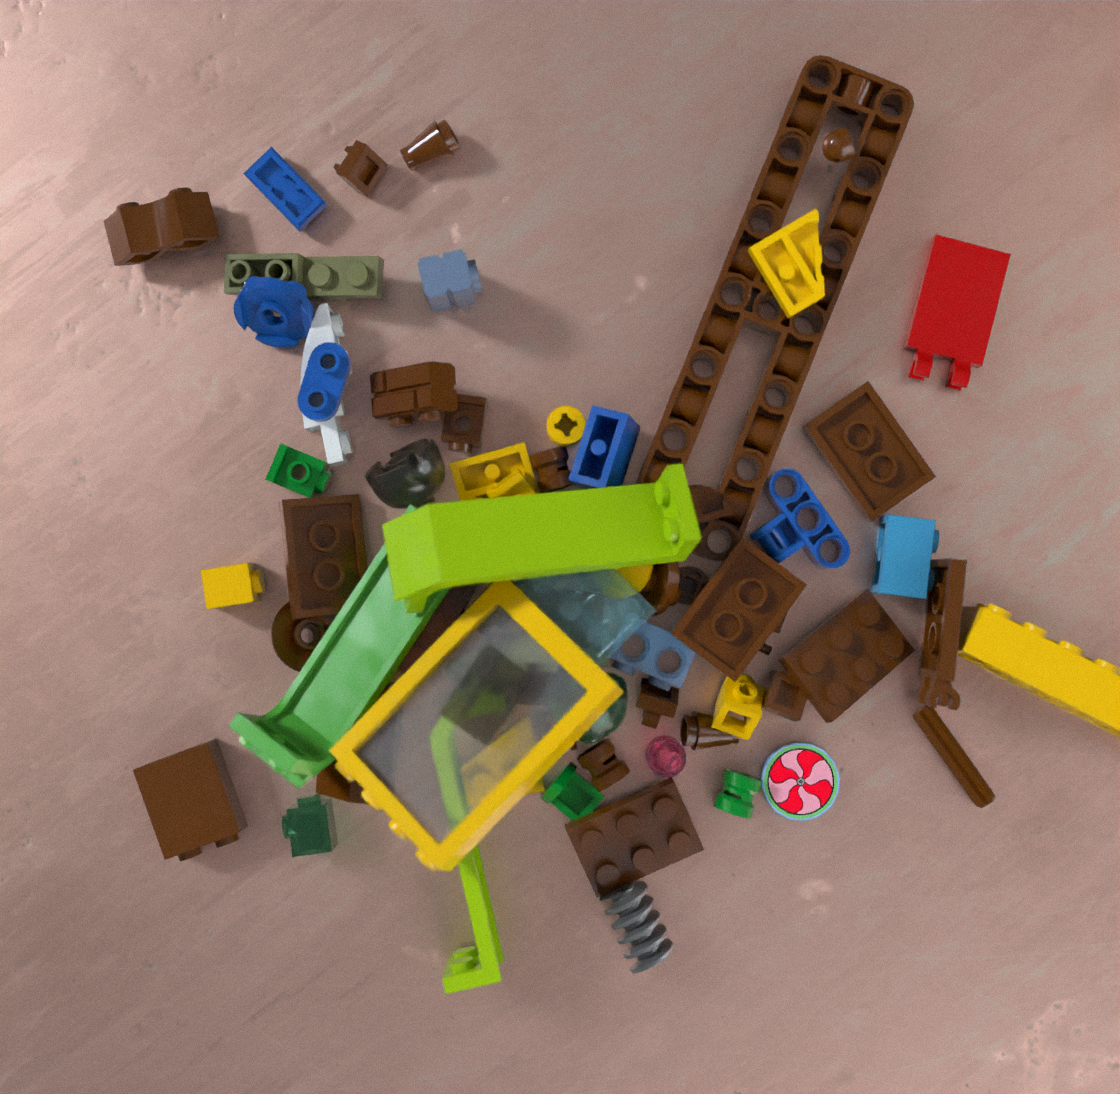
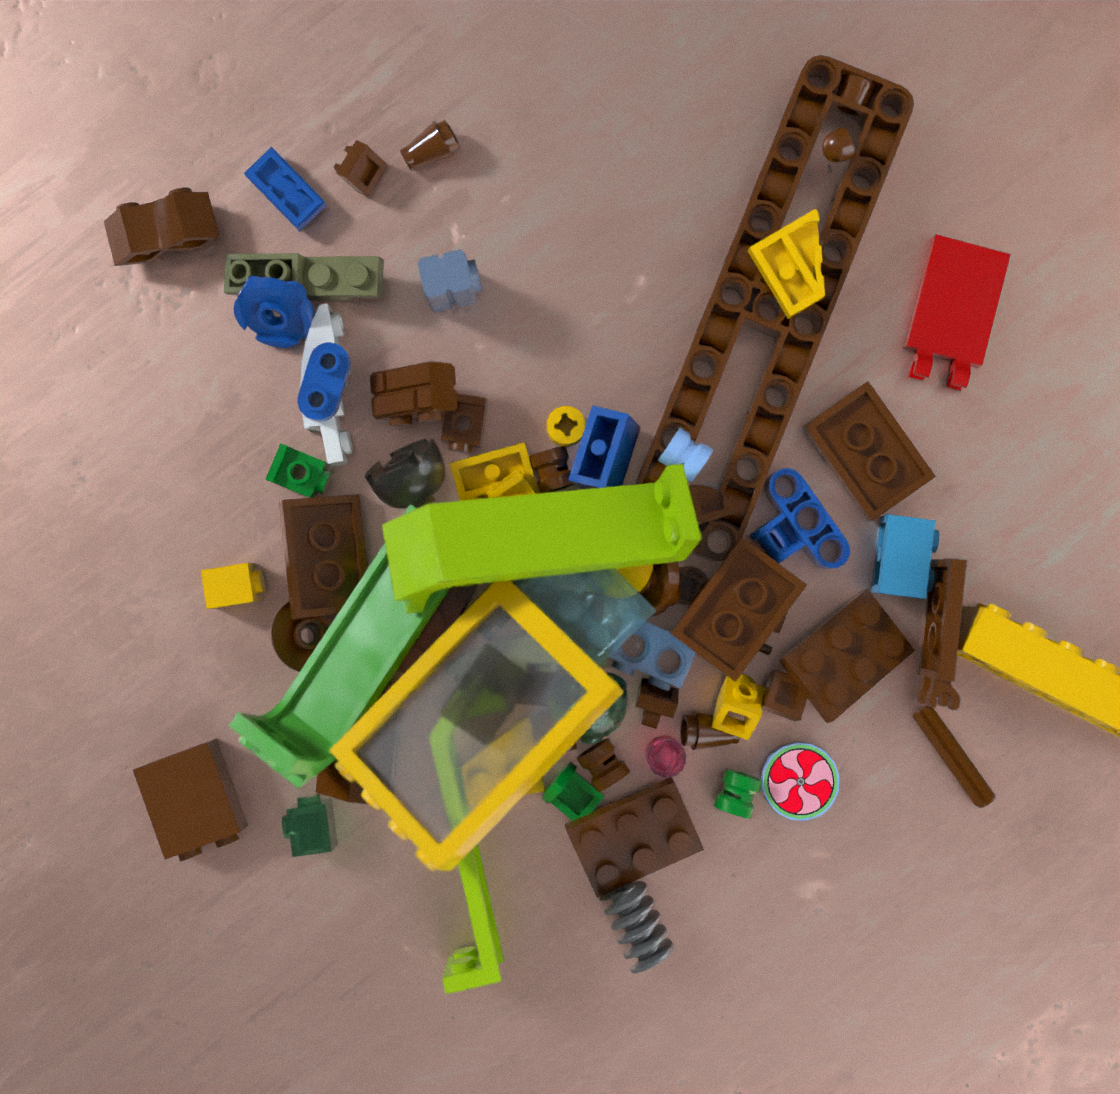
none -> light blue wheel [658,427,714,483]

